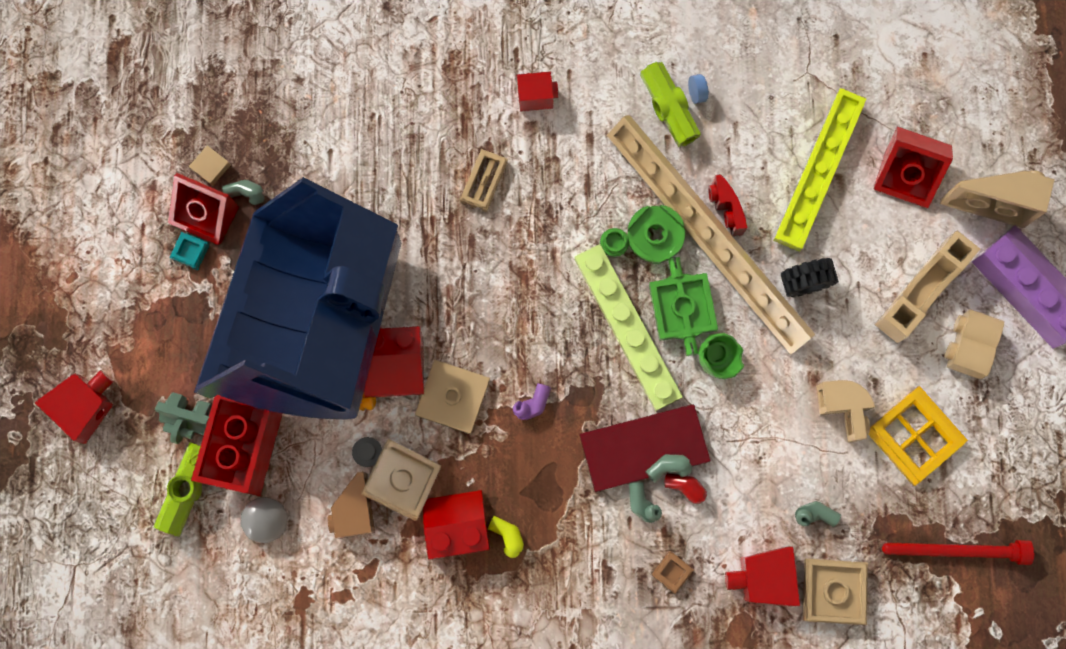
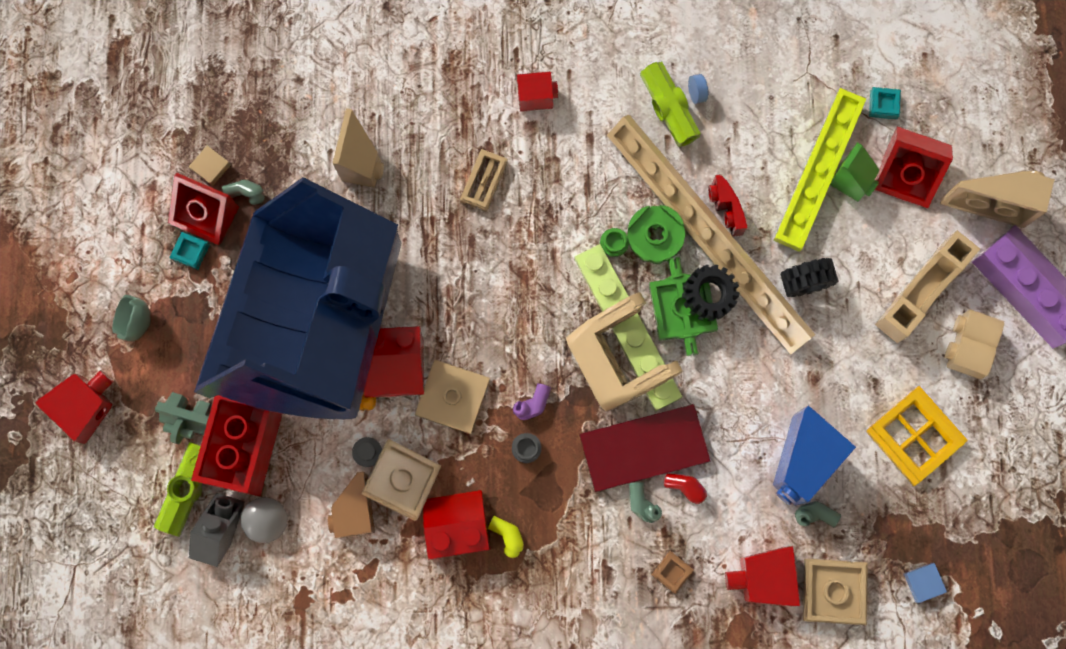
sand green arm [645,454,692,483] -> none
bright green hair [699,333,744,379] -> none
tan brick [816,380,875,442] -> none
red piece [882,540,1034,565] -> none
none -> sand green hair [112,294,151,341]
none -> dark grey slope [189,493,245,567]
none -> tan slope [332,108,384,188]
none -> dark grey plate [512,433,541,463]
none -> tan connector [566,292,683,411]
none -> black tyre [682,264,740,321]
none -> blue slope [773,405,856,506]
none -> bright green slope [830,142,880,202]
none -> teal tile [869,87,901,120]
none -> medium blue tile [904,563,947,603]

